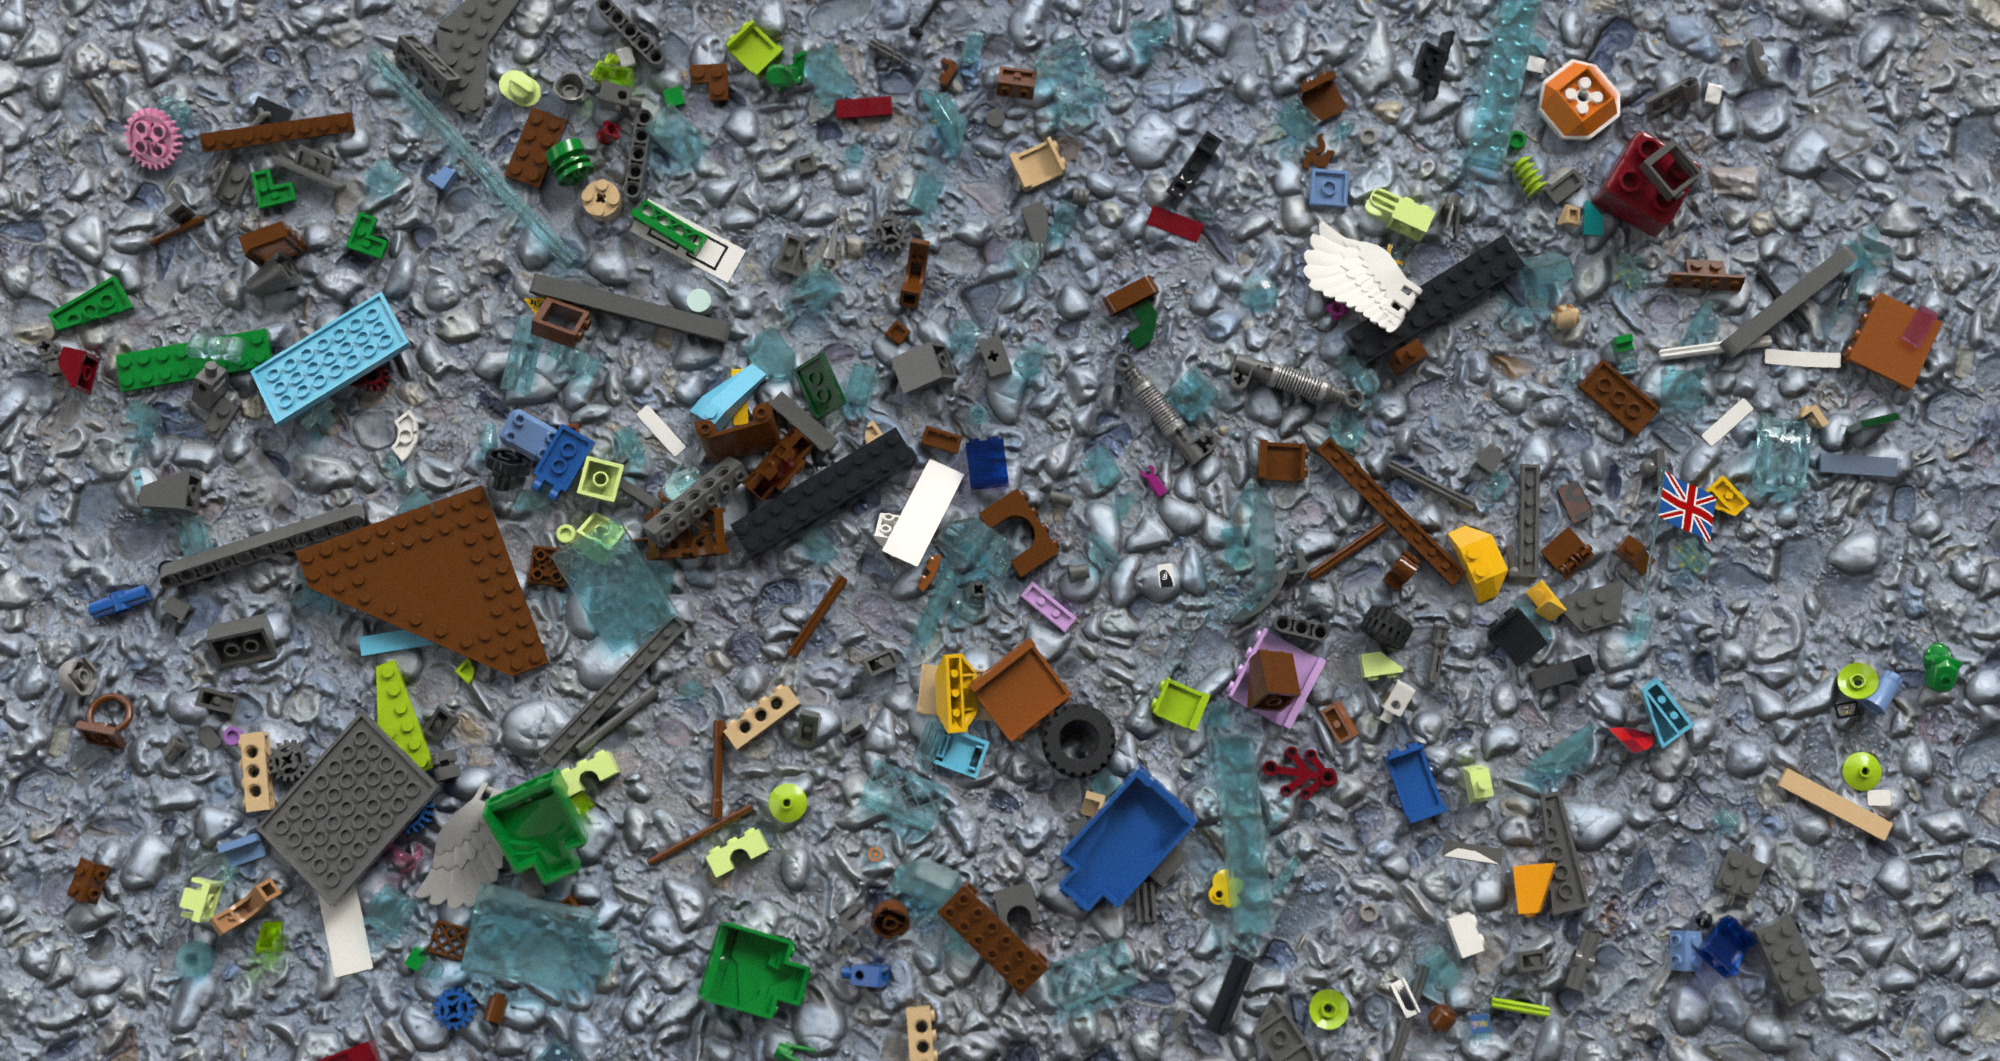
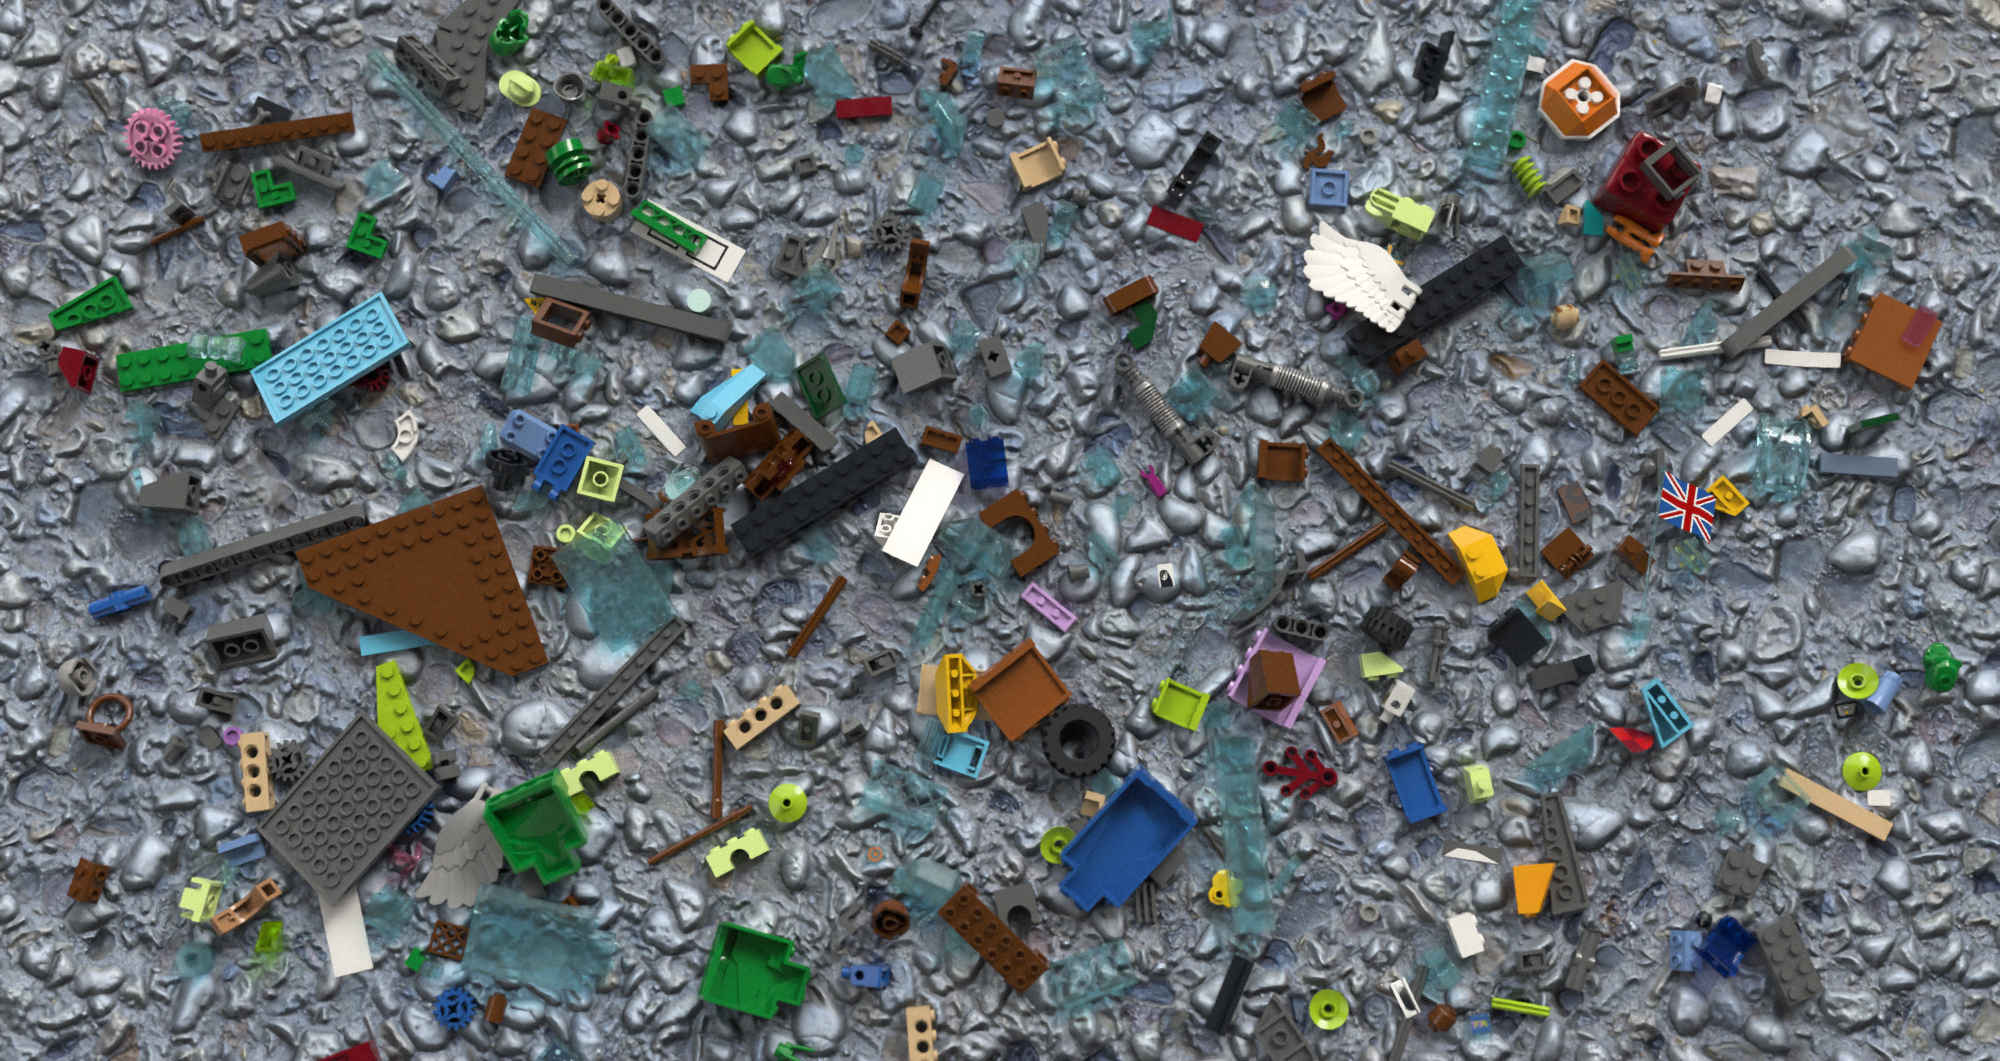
none -> green head [489,9,530,57]
none -> lime dish [1040,826,1076,864]
none -> reddish brown torso [1197,321,1243,369]
none -> orange piece [1606,214,1665,265]
none -> clear light blue window [1746,760,1811,824]

